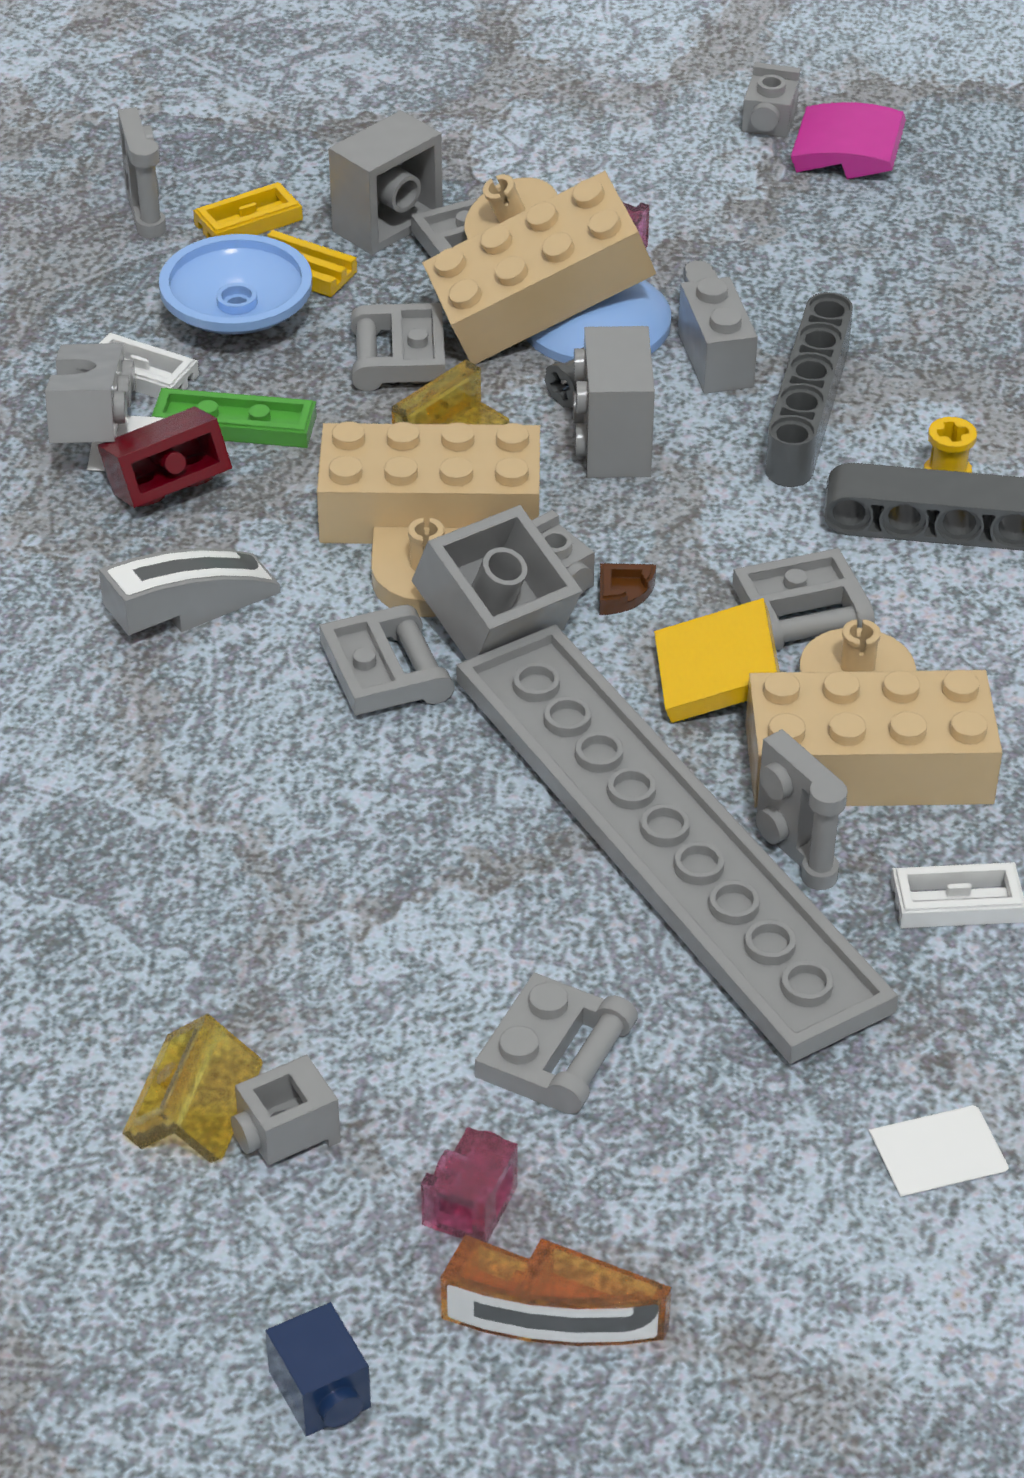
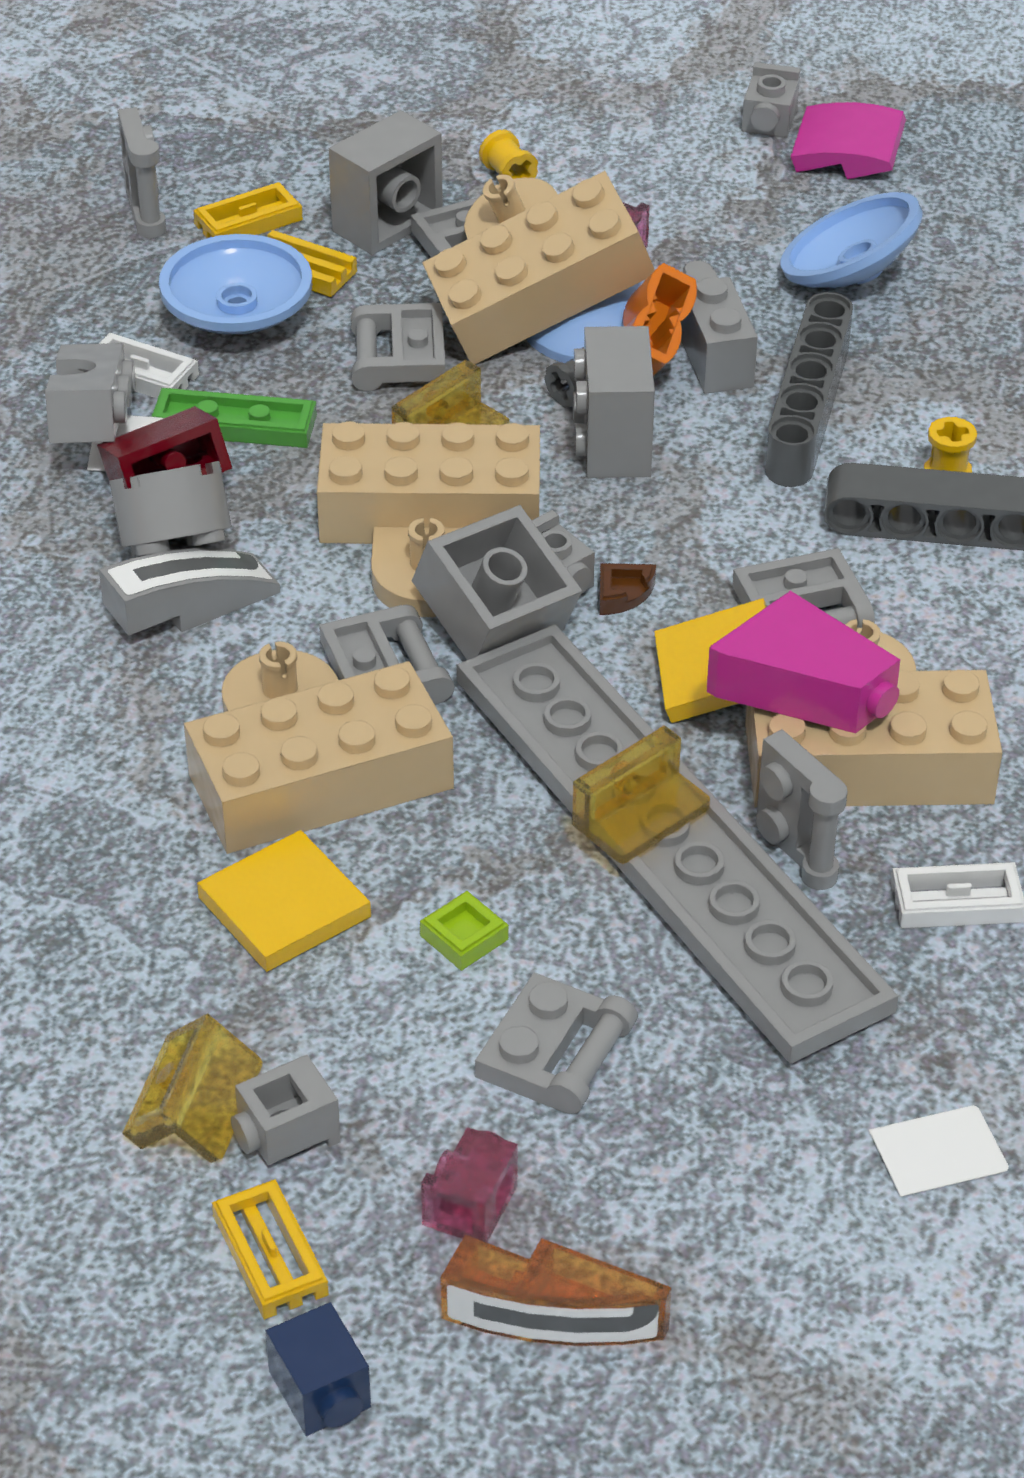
none -> light grey brick [109,461,232,556]
none -> tan brick [184,641,454,854]
none -> yellow tile [197,830,371,972]
none -> yellow tile [212,1179,329,1320]
none -> lime tile [420,891,509,971]
none -> yellow bush [479,129,538,179]
none -> clear yellow panel [572,725,710,864]
none -> orange brick [623,263,697,377]
none -> dark pink slope [707,590,901,733]
none -> light blue dish [780,192,923,288]

